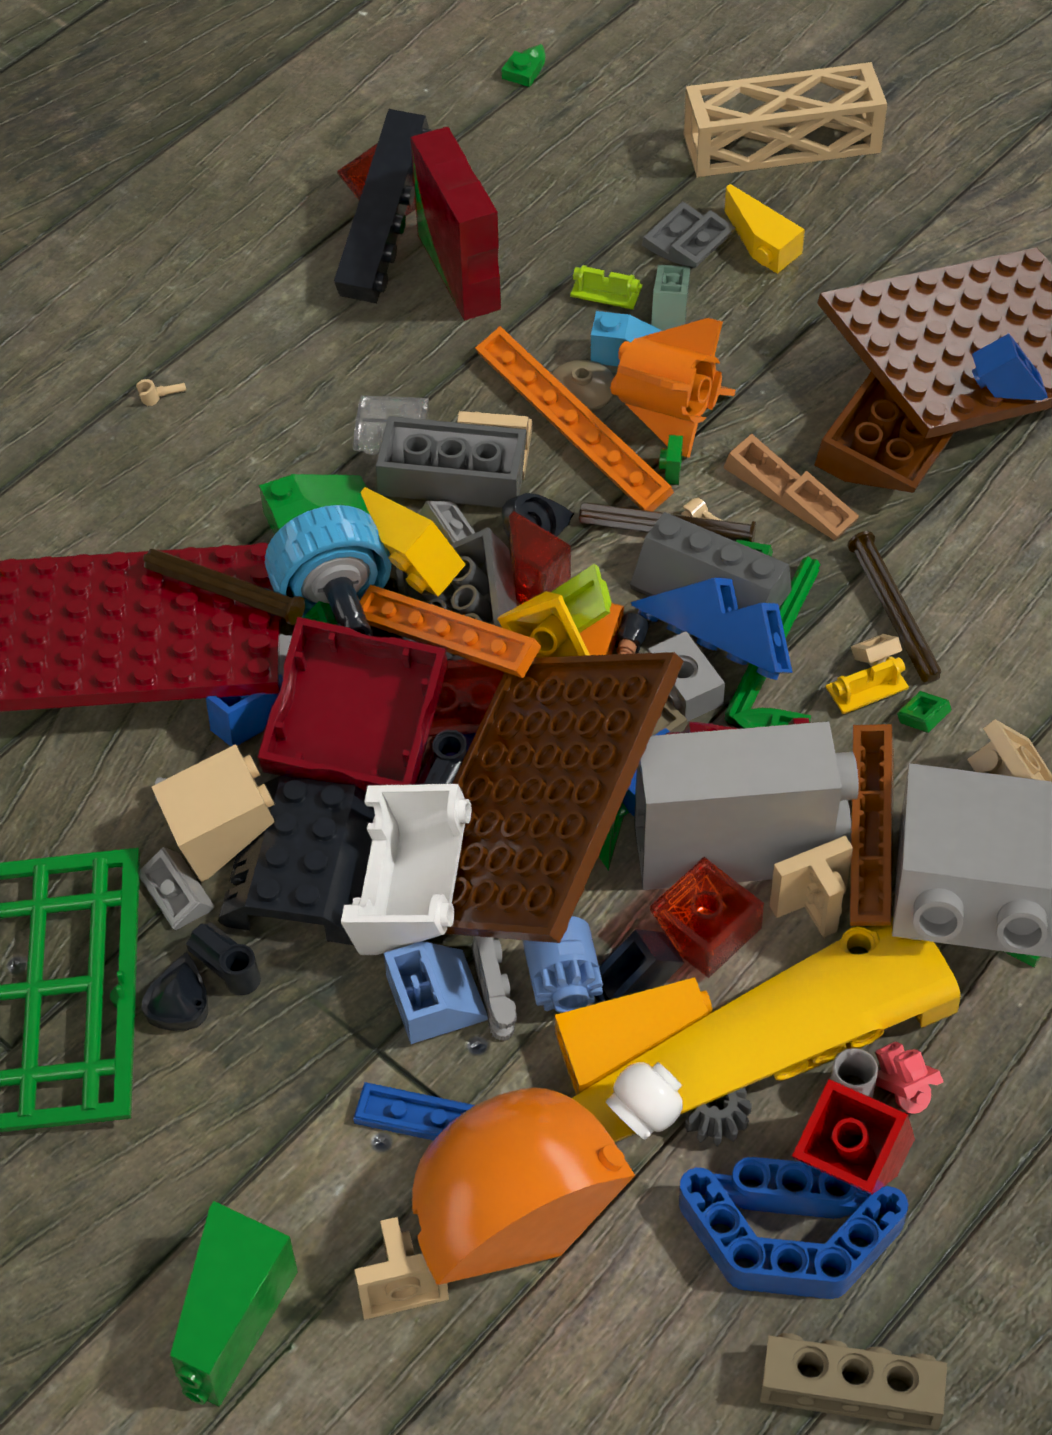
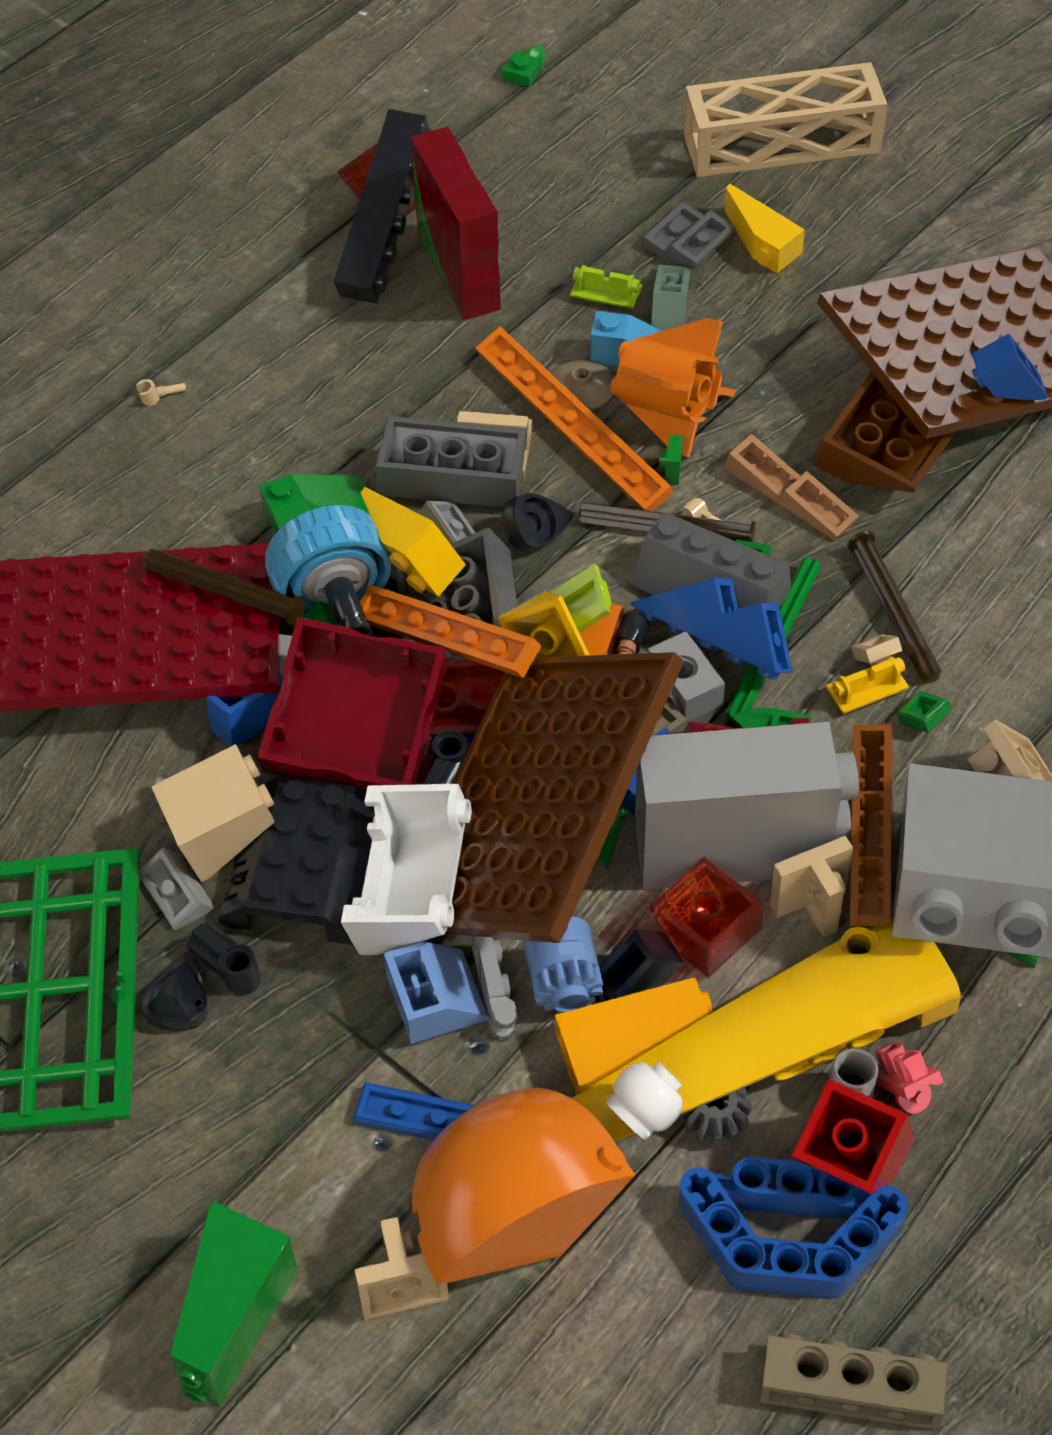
clear slope [353,395,429,454] -> none
clear red slope [509,511,571,605] -> none

